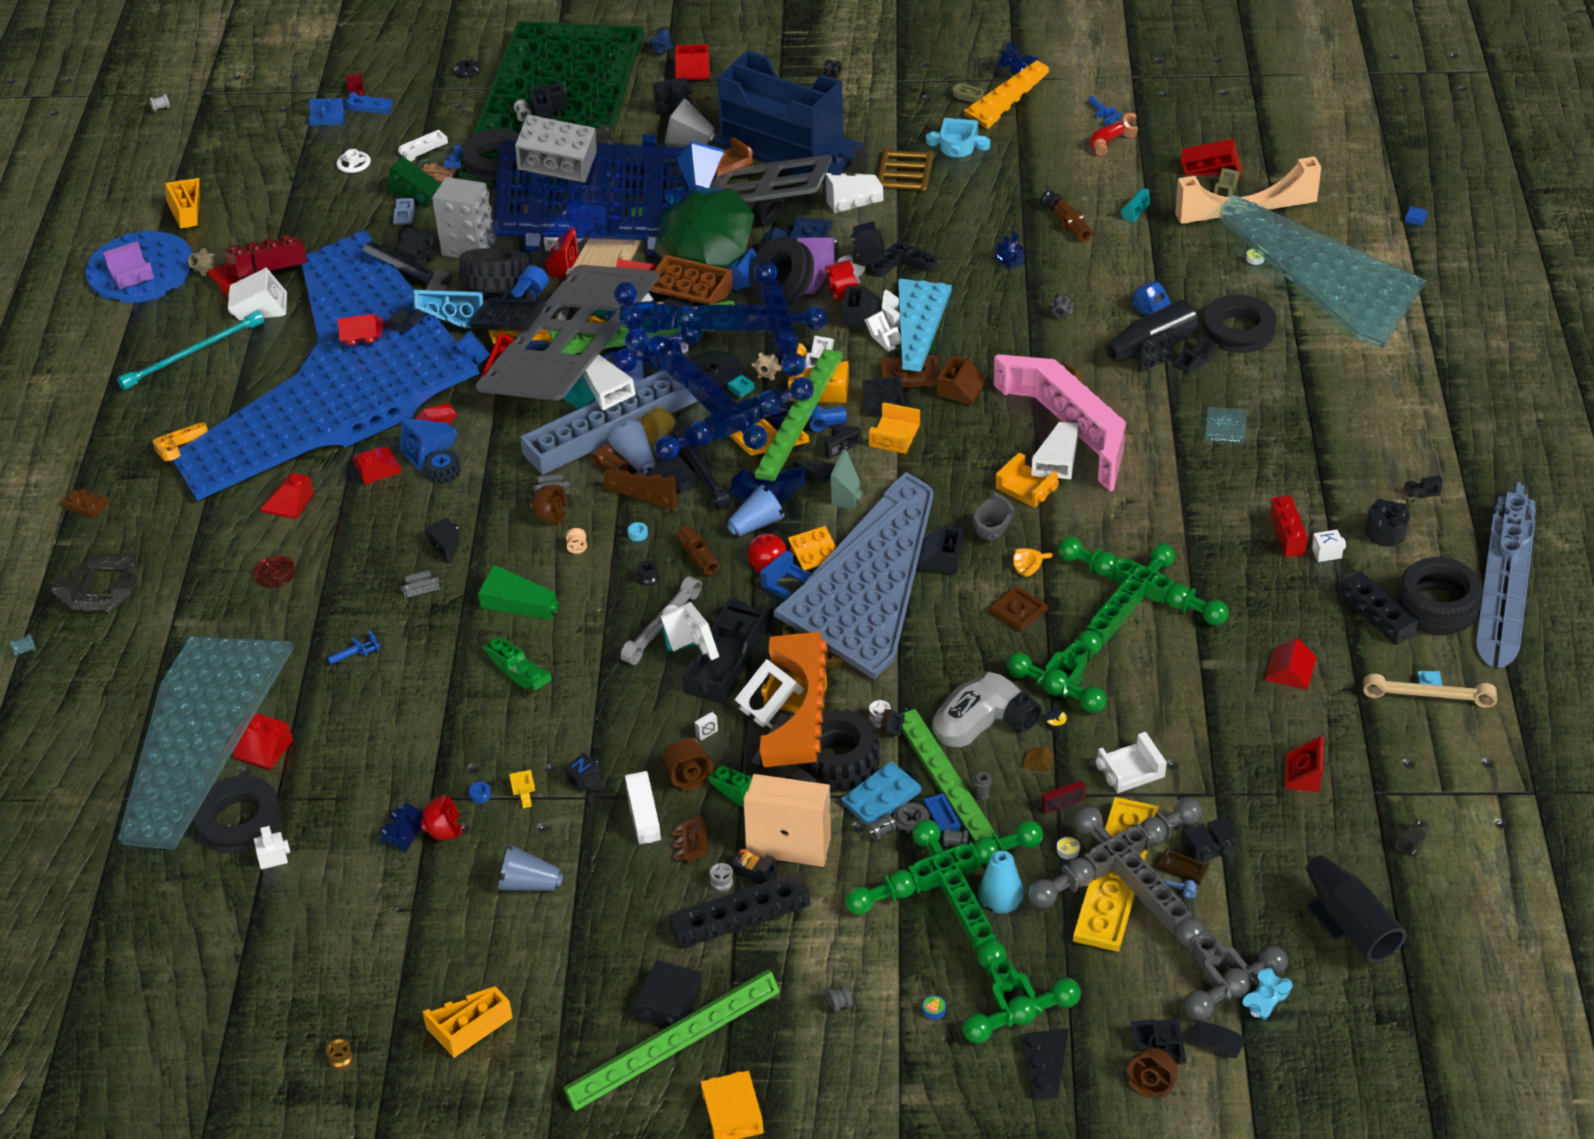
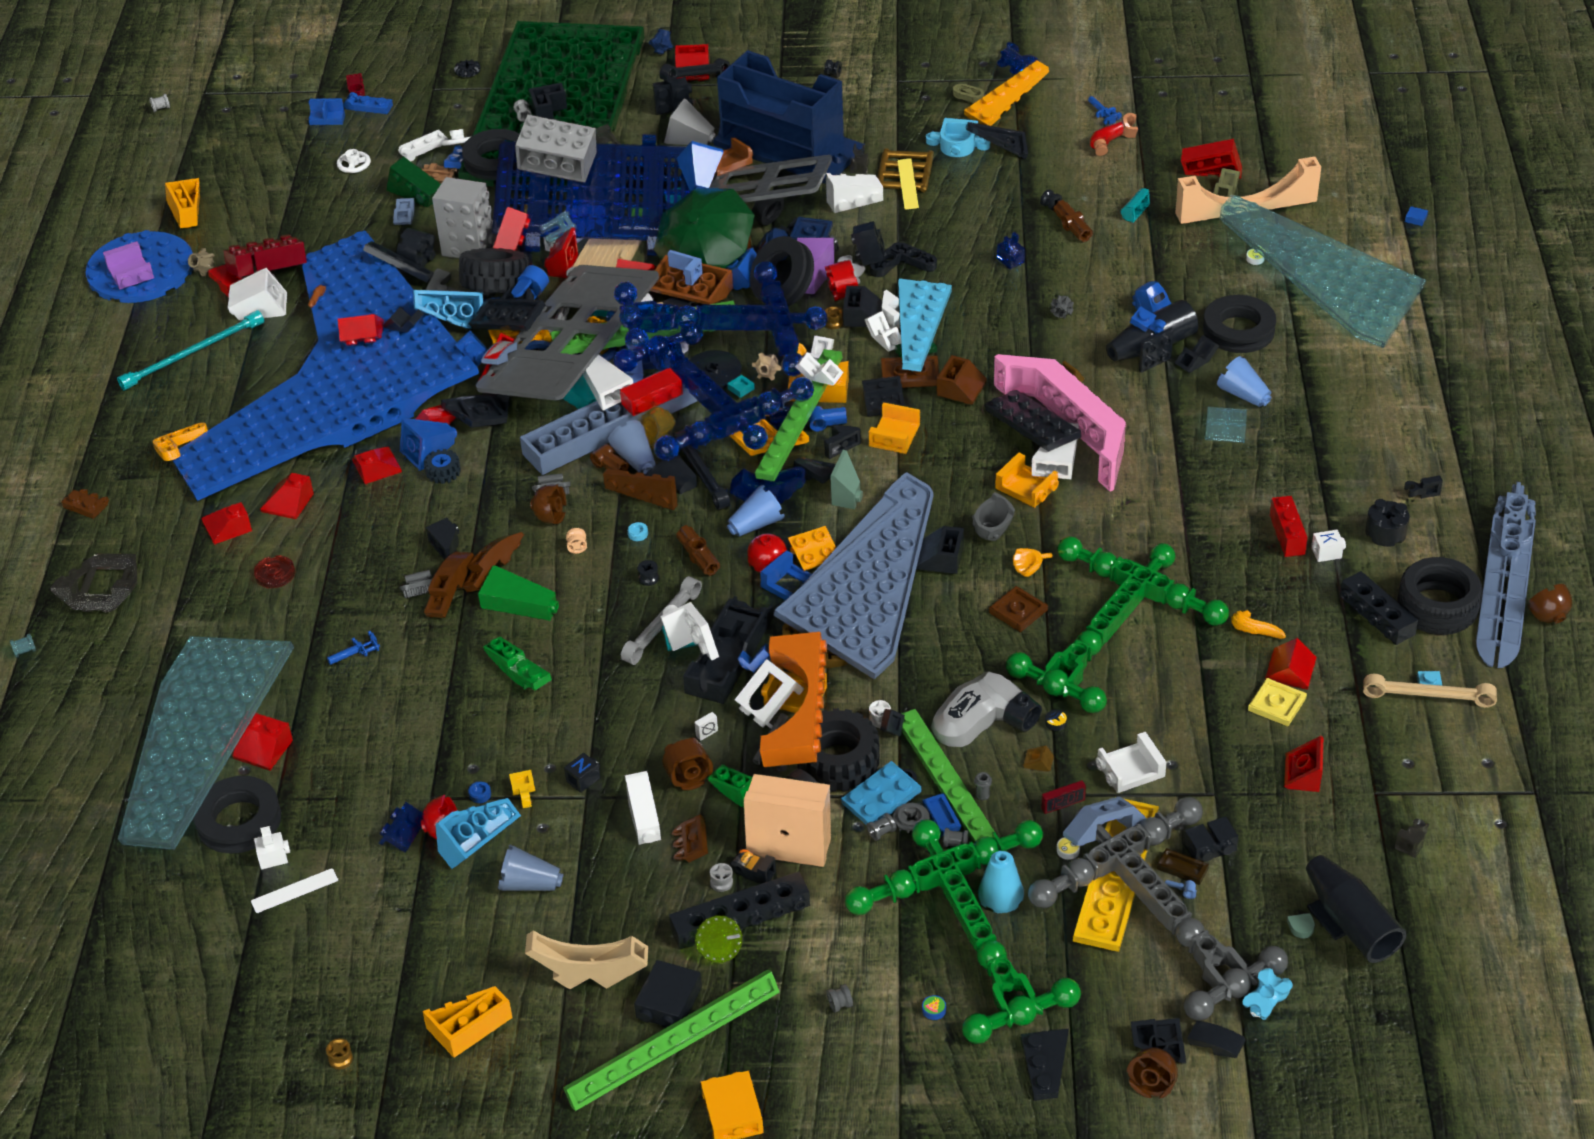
none -> red slope [201,502,252,545]
none -> white sticker [251,868,338,913]
none -> dark orange piece [308,285,326,308]
none -> reddish brown slope [424,552,474,618]
none -> dark azure wedge [436,798,521,869]
none -> black wing [440,393,510,428]
none -> white piece [441,129,470,146]
none -> reddish brown slope [462,532,524,592]
none -> slope [481,341,517,365]
none -> brick [493,207,531,251]
none -> tan arch [525,930,648,989]
none -> clear light blue piece [539,211,577,244]
none -> red brick [620,368,683,416]
none -> black piece [659,58,730,83]
none -> medium blue bracket [668,250,702,286]
none -> clear neon green tile [695,916,742,963]
none -> blue bracket [737,643,771,673]
none -> white slope [795,352,843,385]
none -> pearl gold wheel [824,306,843,329]
none -> light yellow sticker [898,159,919,210]
none -> black wing [966,122,1028,159]
none -> black plate [984,390,1081,452]
none -> sand blue slope [1063,796,1146,846]
none -> blue plate [1130,306,1166,334]
none -> medium blue cone [1217,356,1272,407]
none -> light orange piece [1231,610,1286,639]
none -> light yellow tile [1248,678,1307,726]
none -> sand green tile [1287,913,1315,938]
none -> reddish brown cylinder [1527,584,1572,624]

